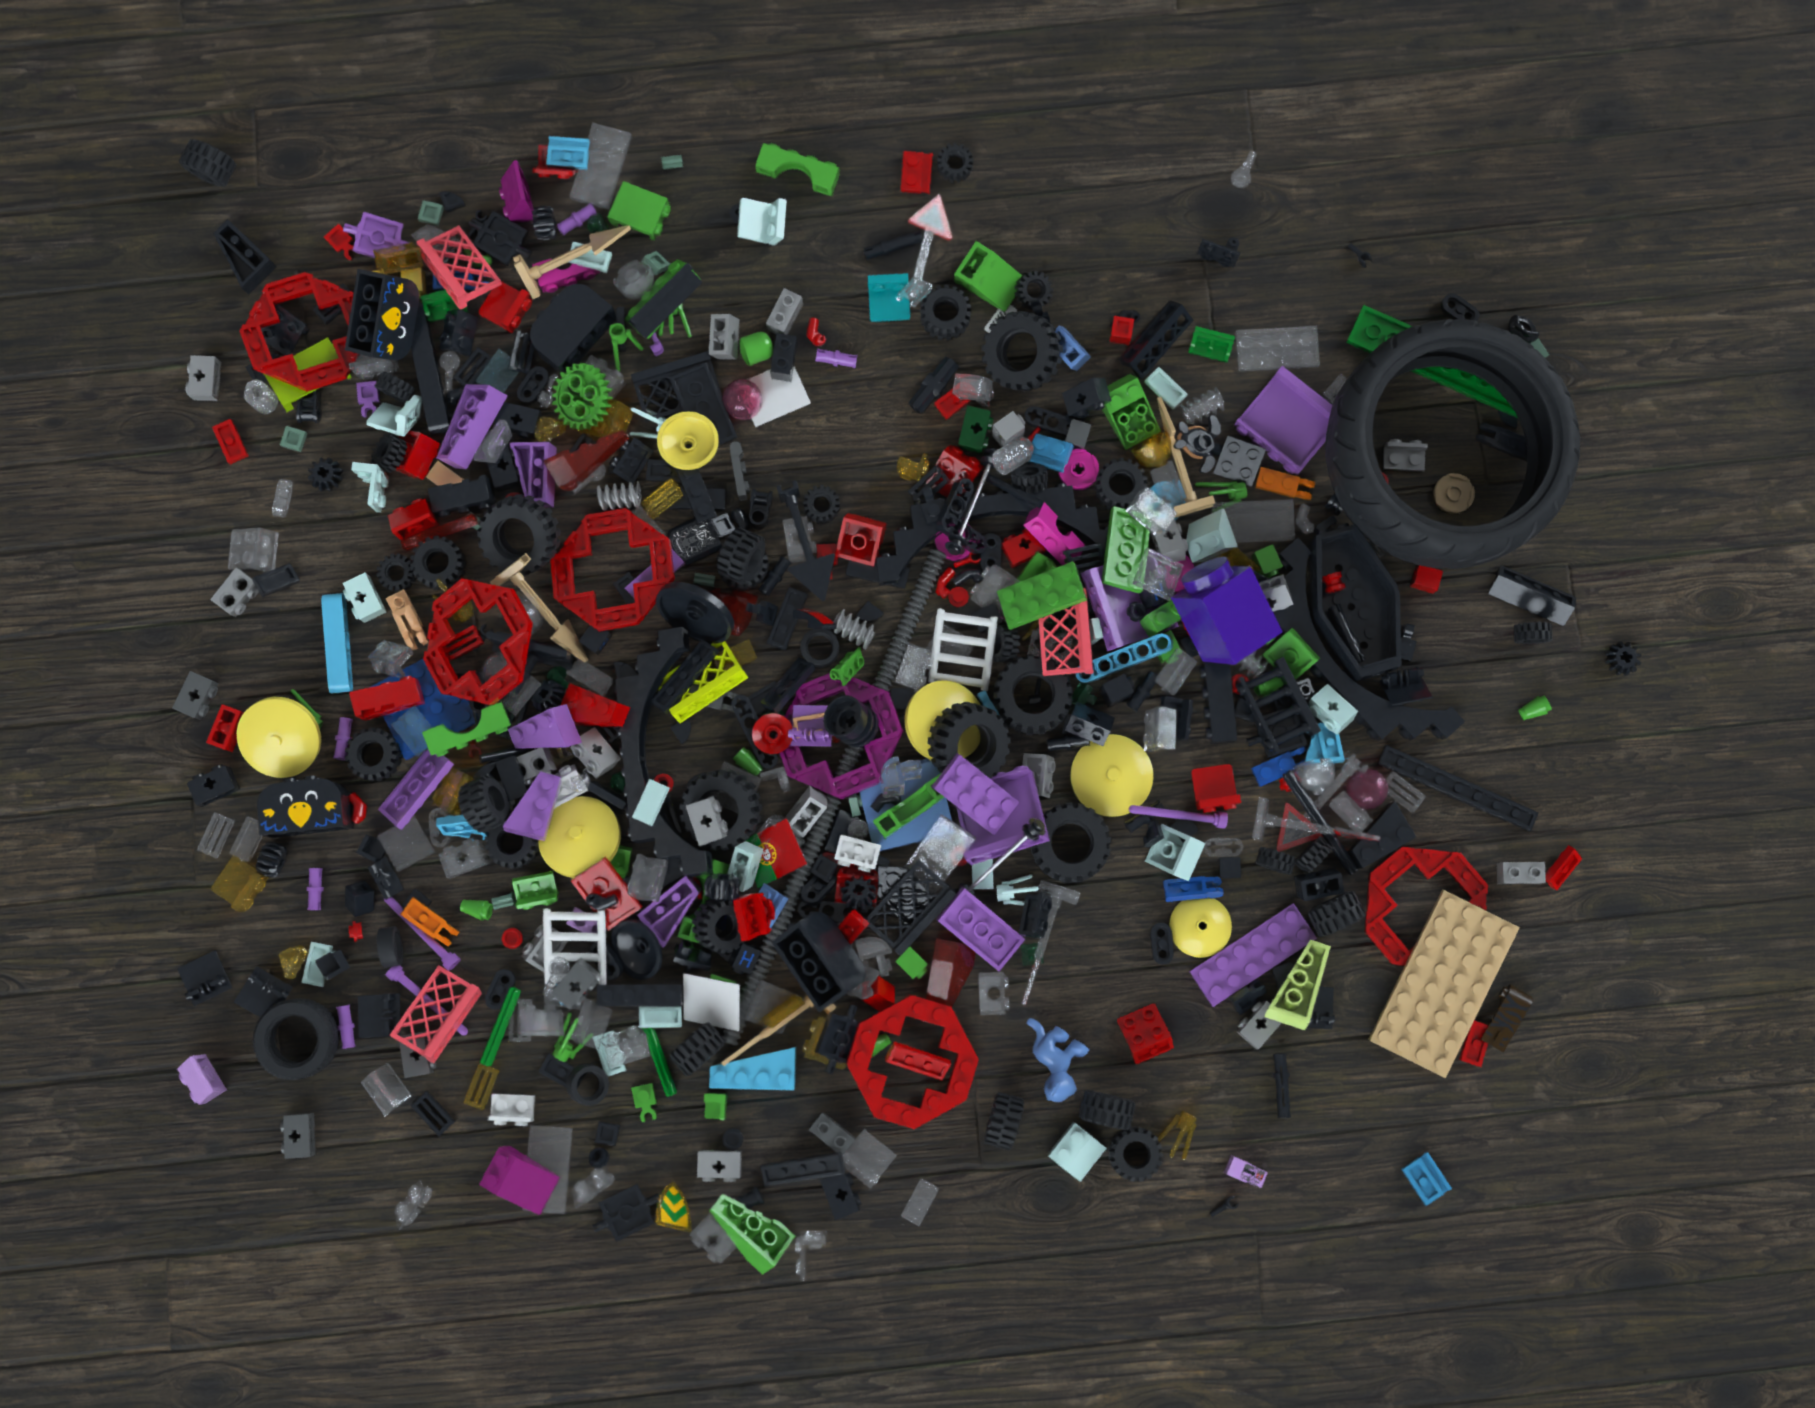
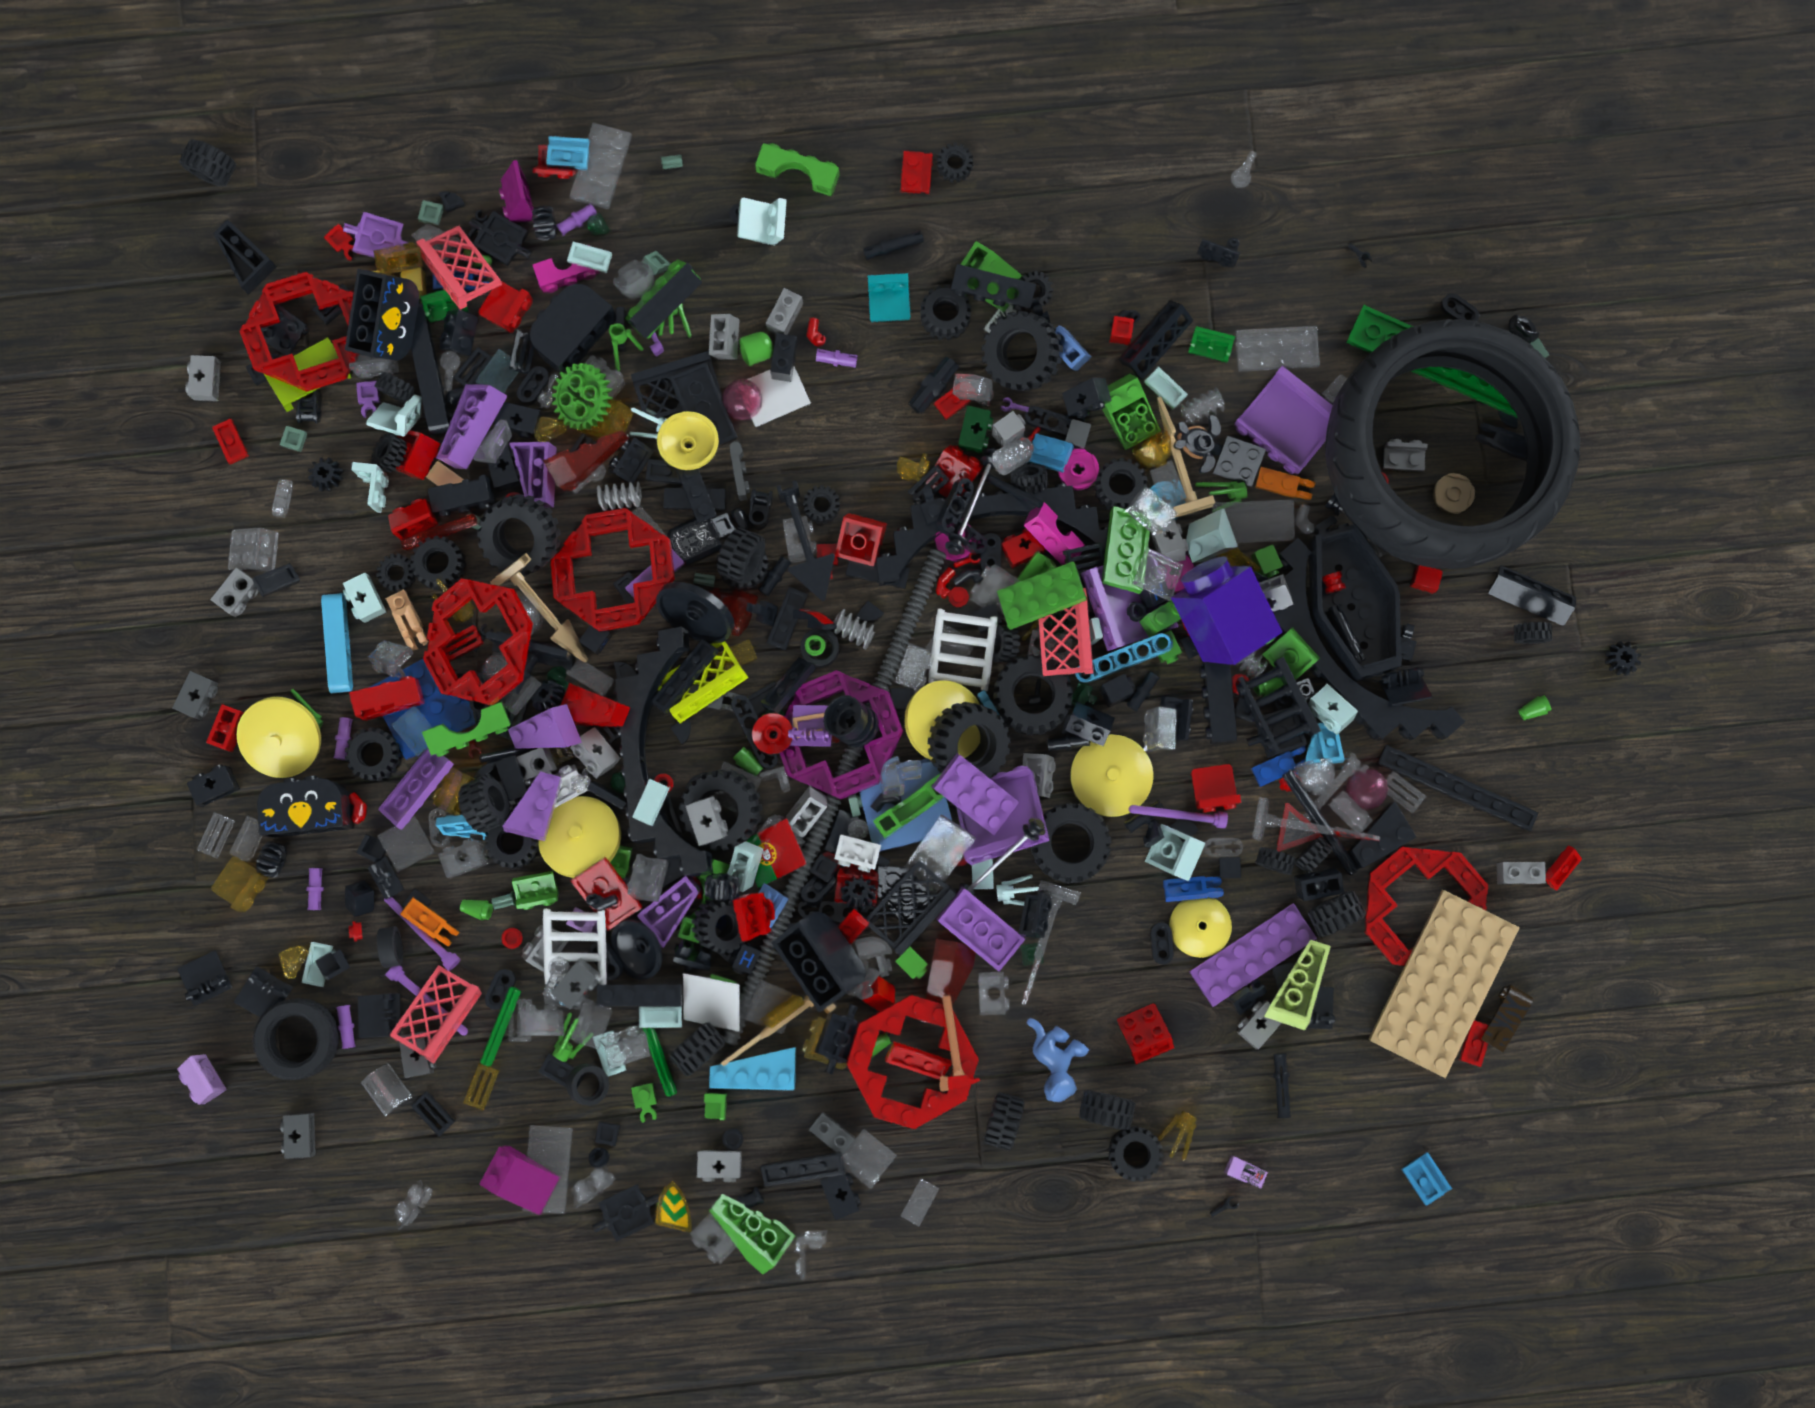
clear piece [244,380,278,414] -> none
white bracket [488,1094,535,1126] -> none
tan piece [513,225,631,299] -> none
bright green panel [608,181,671,240] -> none
clear yellow tile [641,478,684,519] -> none
bright green hinge [830,647,864,686] -> none
clear piece [896,195,952,307] -> none
light aqua slope [1047,1122,1106,1182] -> none
clear panel [1155,648,1197,695] -> none
none -> bright green cone [805,635,825,656]
none -> nougat piece [940,995,980,1091]
none -> black brick [950,264,1036,311]
none -> medium lavender hand [1001,398,1029,412]

